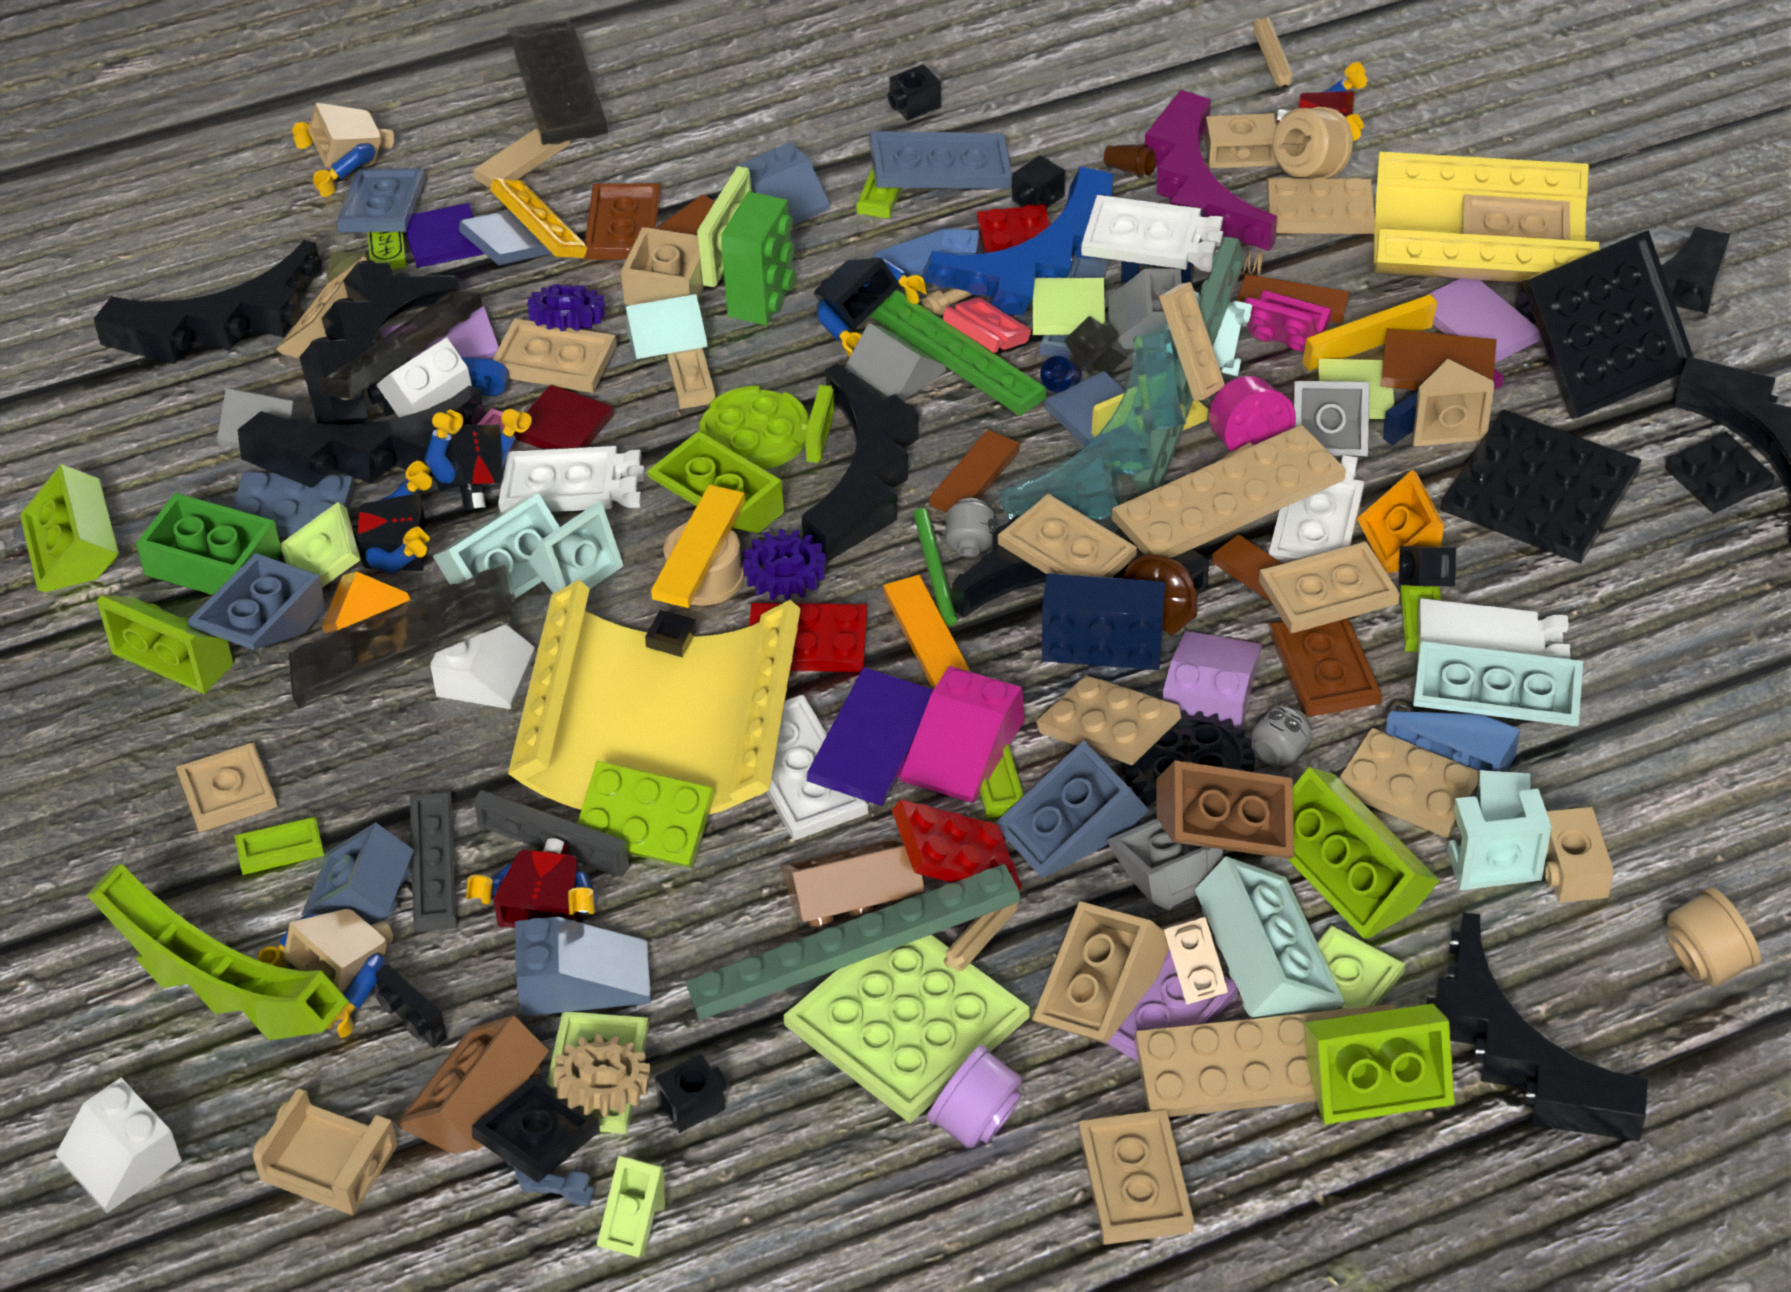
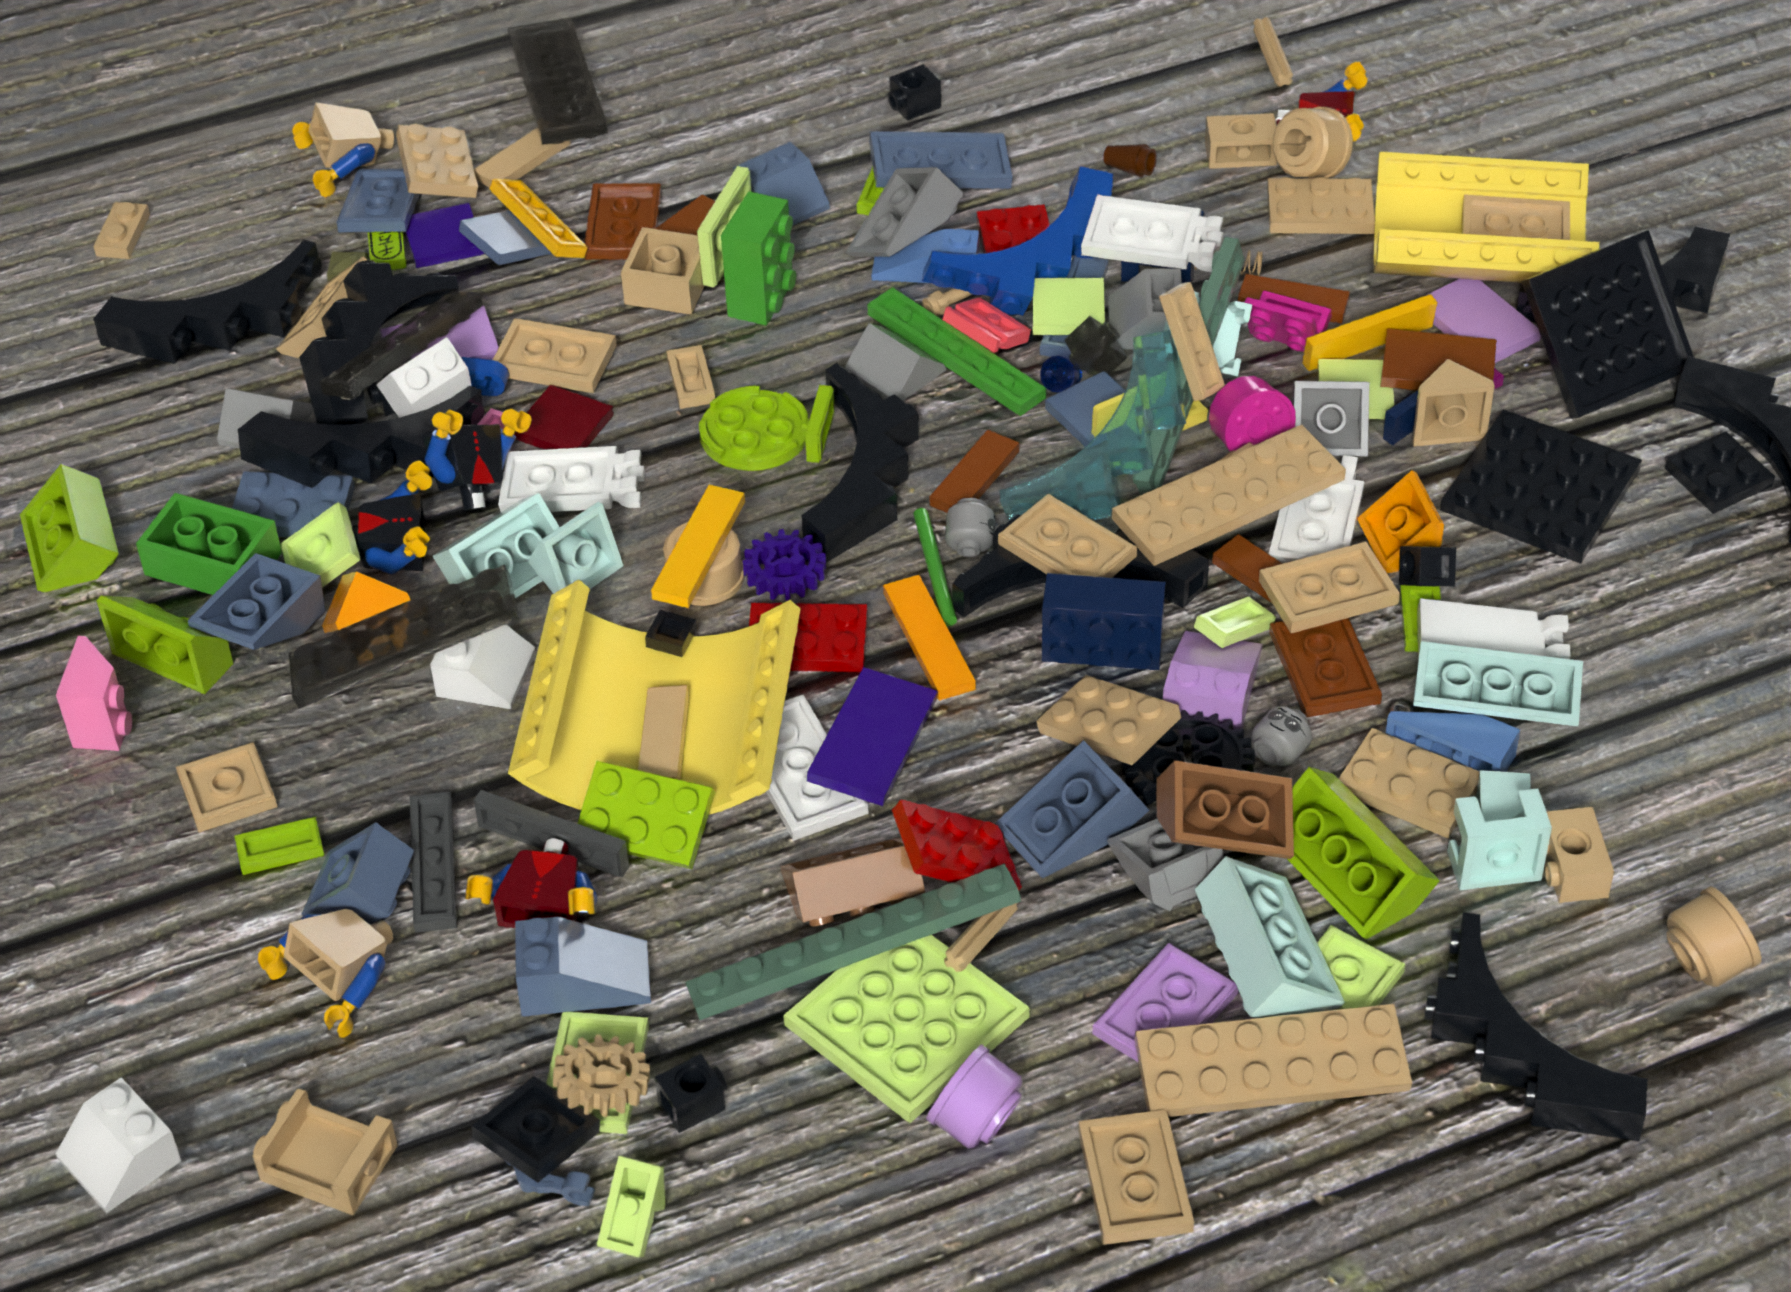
lime arch [87,864,349,1041] -> none
black plate [375,964,447,1048] -> none
medium nougat slope [396,1015,549,1154] -> none
dark purple gear [528,283,605,331] -> none
light aqua slope [626,294,707,359] -> none
lime slope [647,431,784,533] -> none
black torso [814,257,927,358] -> none
dark pink slope [900,666,1025,804] -> none
lime tile [979,744,1024,819] -> none
black brick [1012,155,1065,209] -> none
tan slope [1032,901,1169,1044] -> none
reddish brown piece [1123,555,1198,636] -> none
magenta arch [1145,90,1277,251] -> none
hips [1164,917,1228,1004] -> none
lime slope [1304,1003,1455,1125] -> none
none -> bright pink slope [56,636,132,751]
none -> tan plate [94,202,150,259]
none -> tan plate [396,124,478,198]
none -> tan tile [638,685,689,780]
none -> light grey slope [846,167,964,257]
none -> yellowish green tile [1194,596,1276,648]

